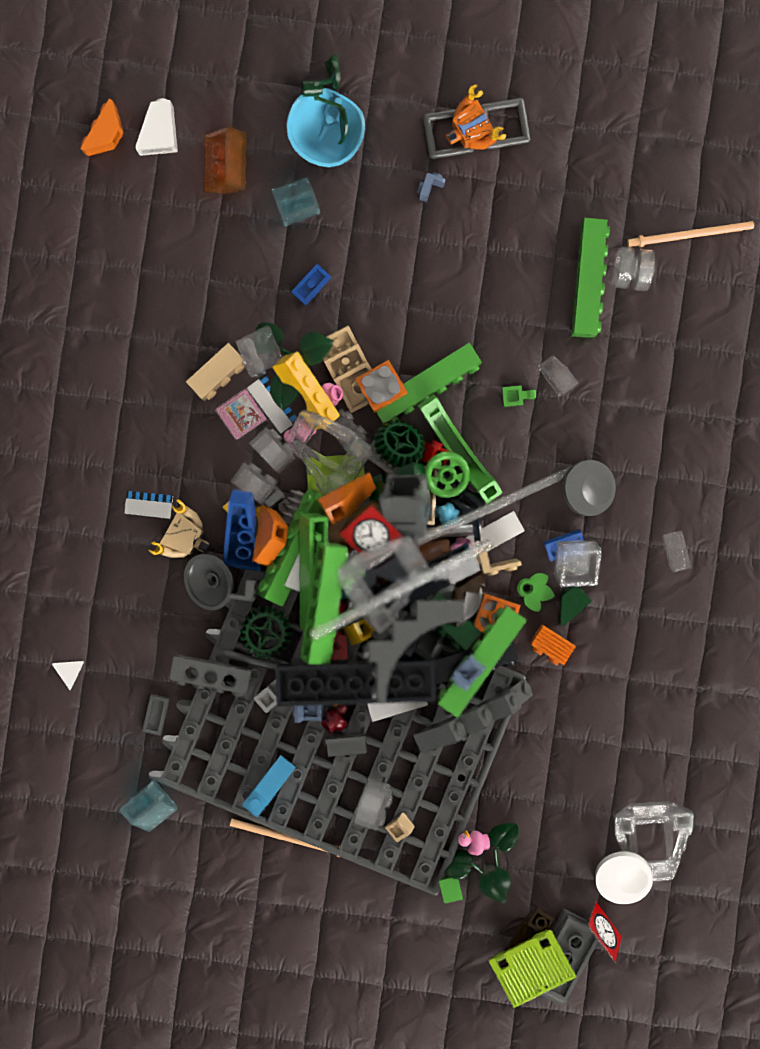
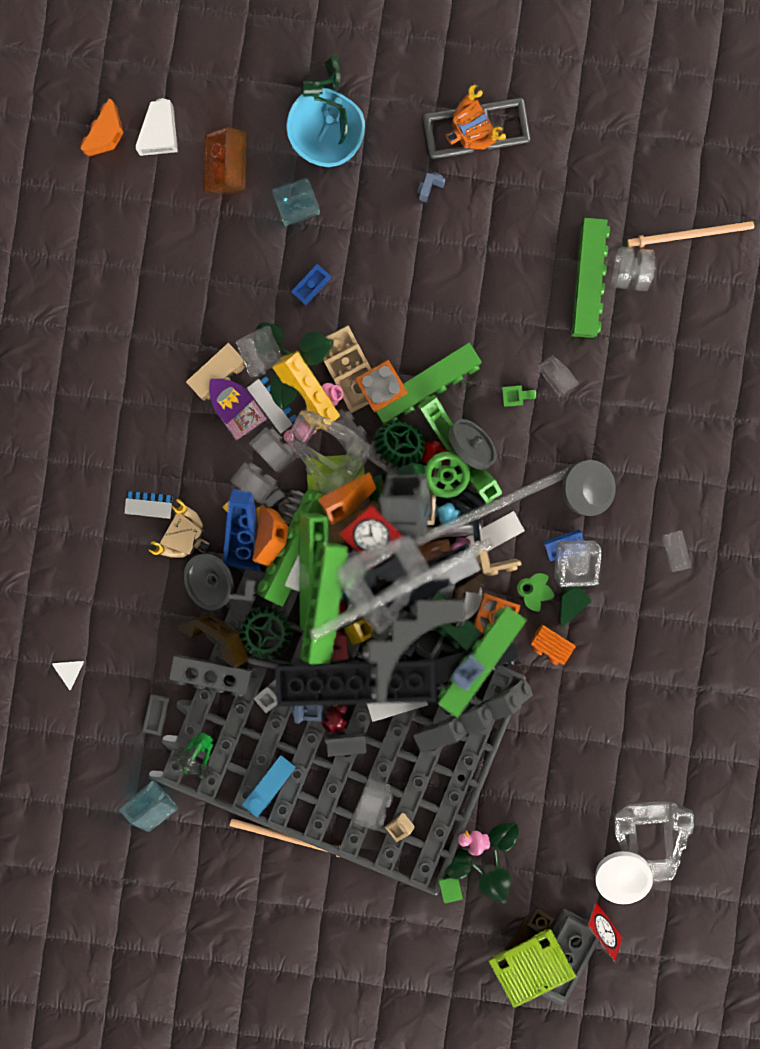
none -> plant [174,732,213,779]
none -> dark brown slope [177,613,248,668]
none -> dark purple sticker [209,379,255,424]
none -> dark grey piece [449,419,497,470]

